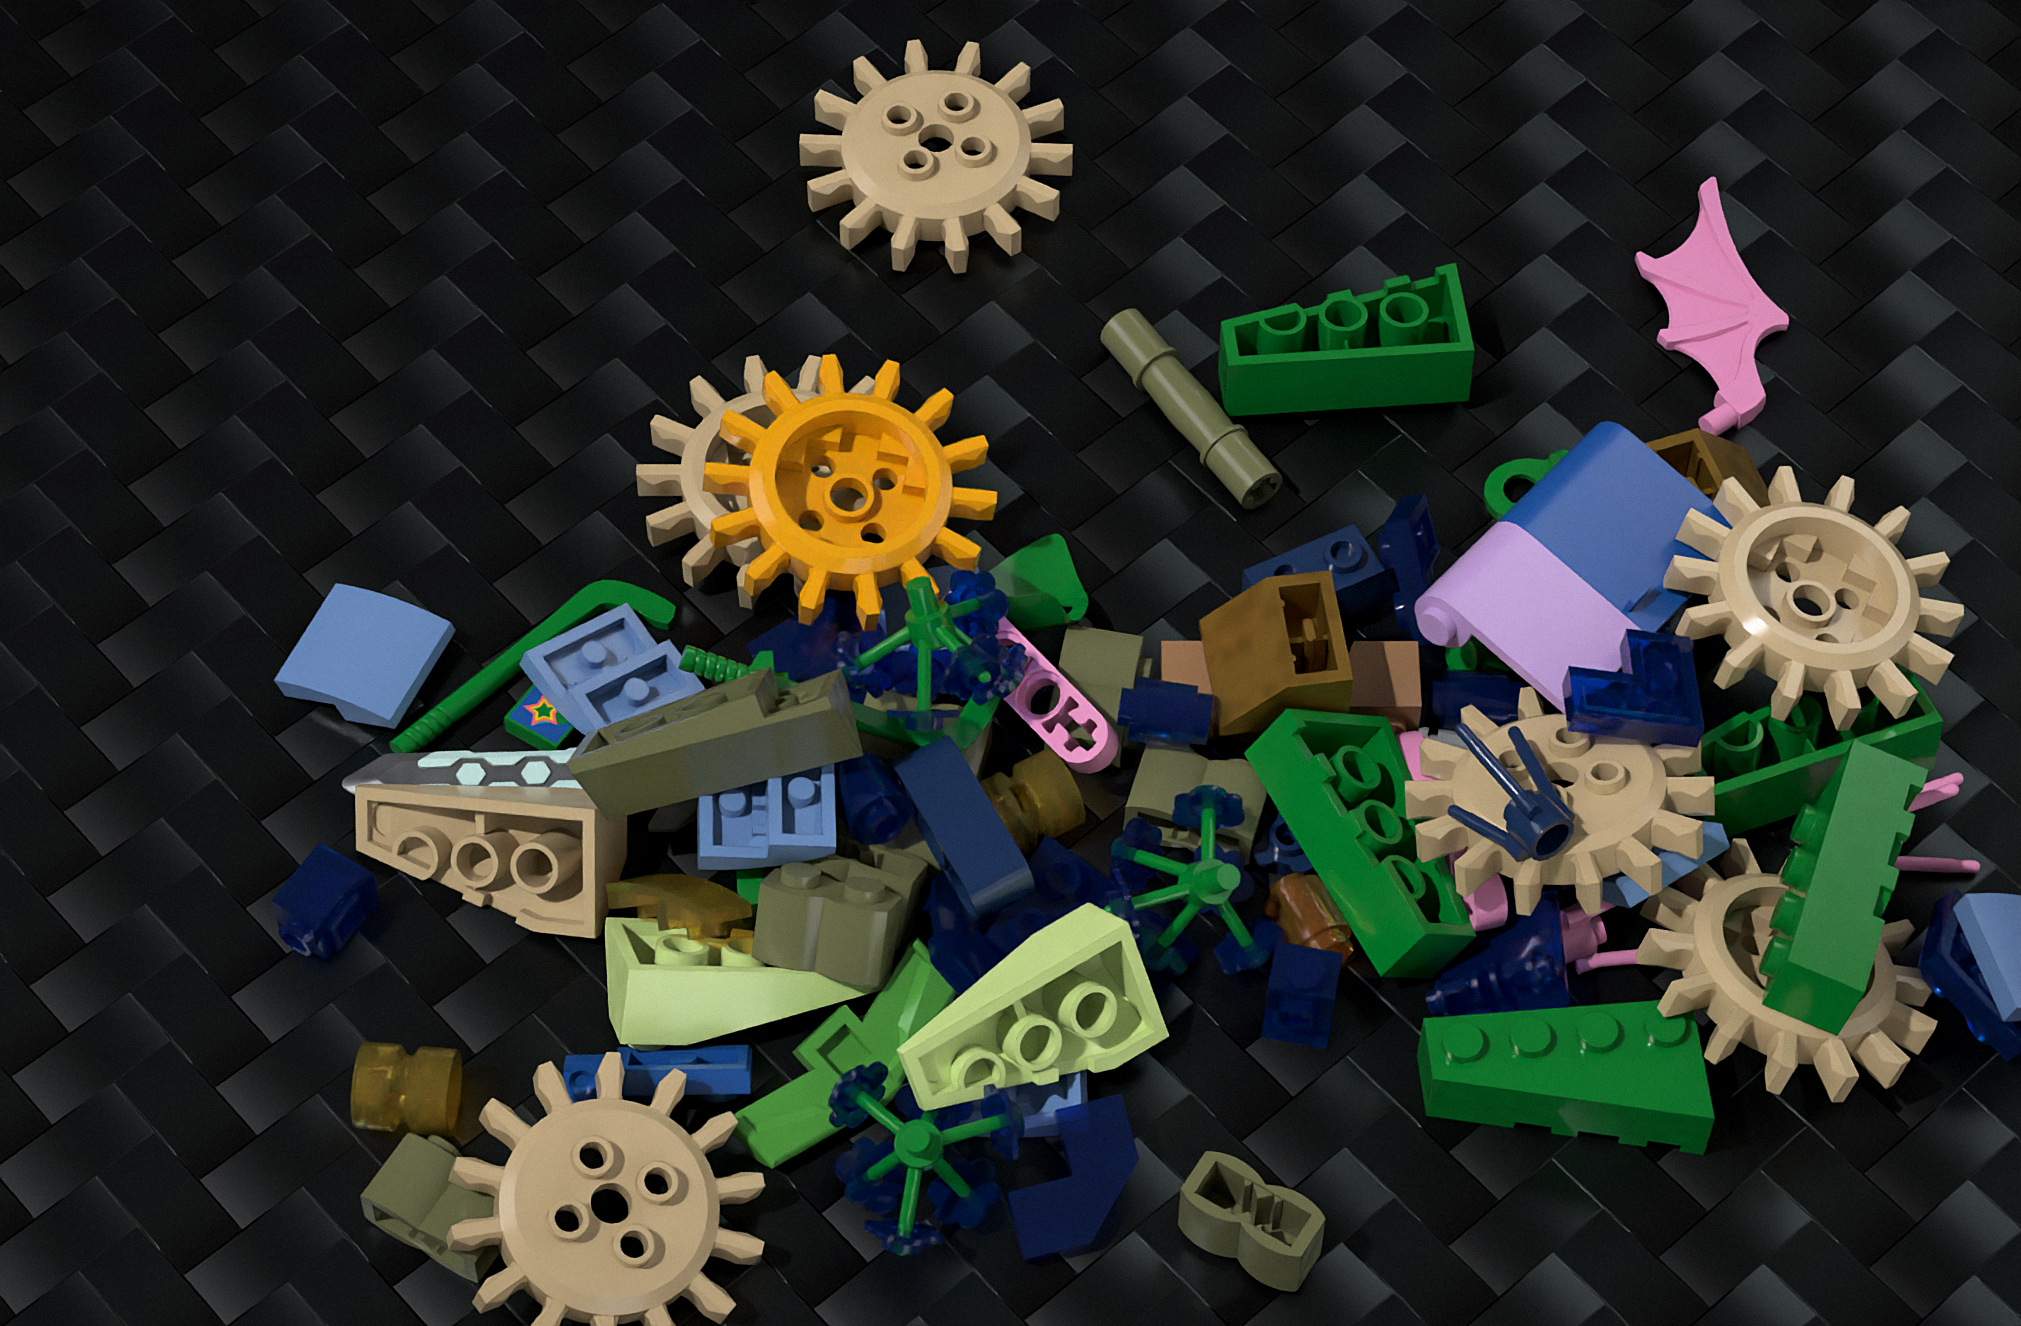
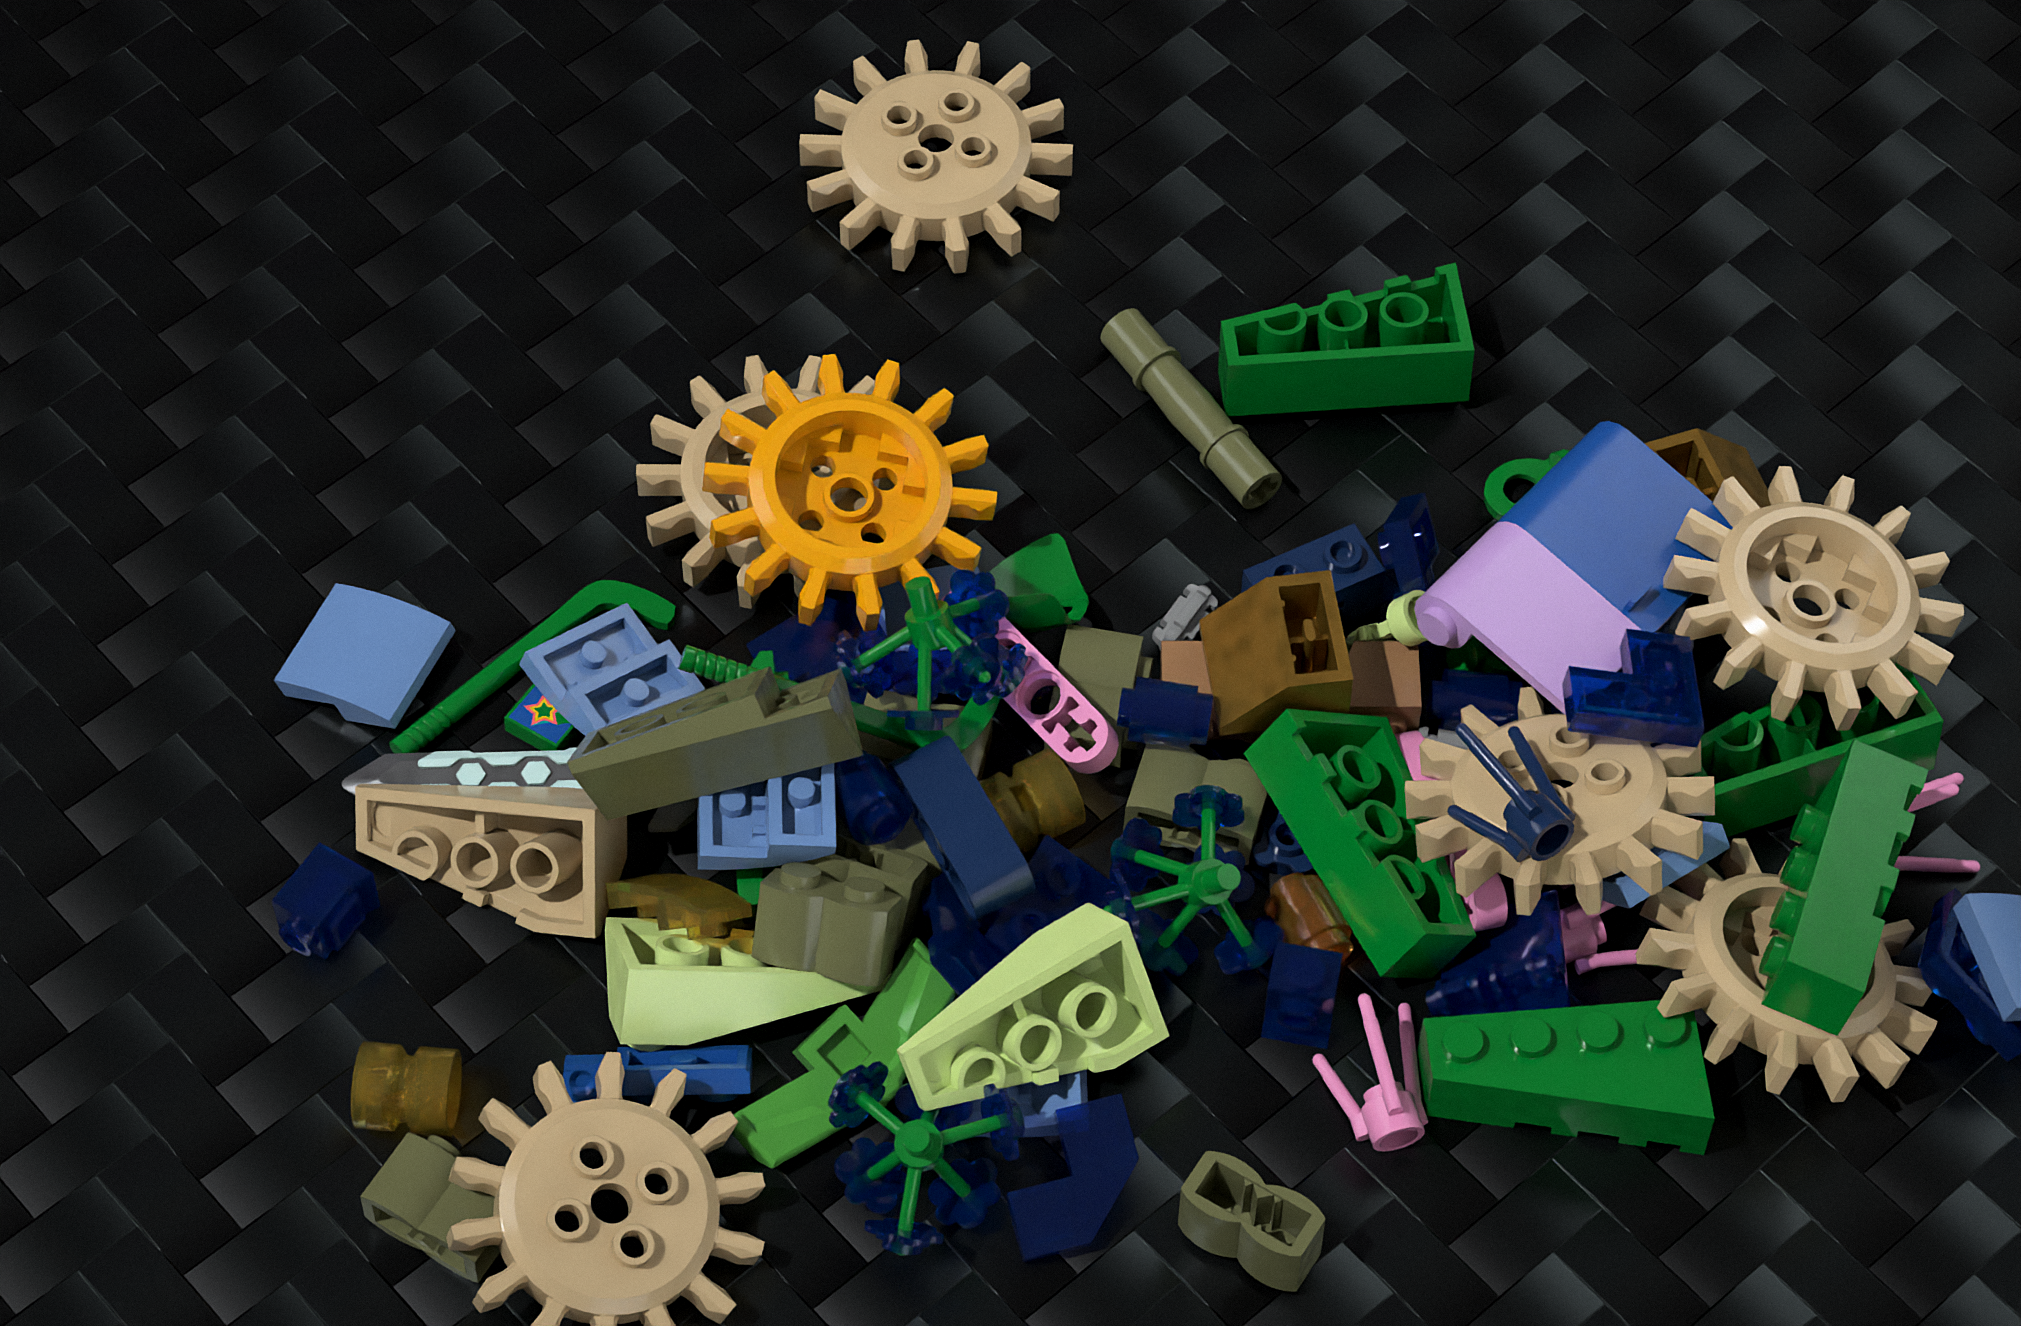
bright pink animal [1635,177,1789,436] -> none
none -> light grey piece [1152,584,1218,651]
none -> bright pink plant [1312,993,1428,1152]
none -> yellowish green piece [1345,590,1428,653]

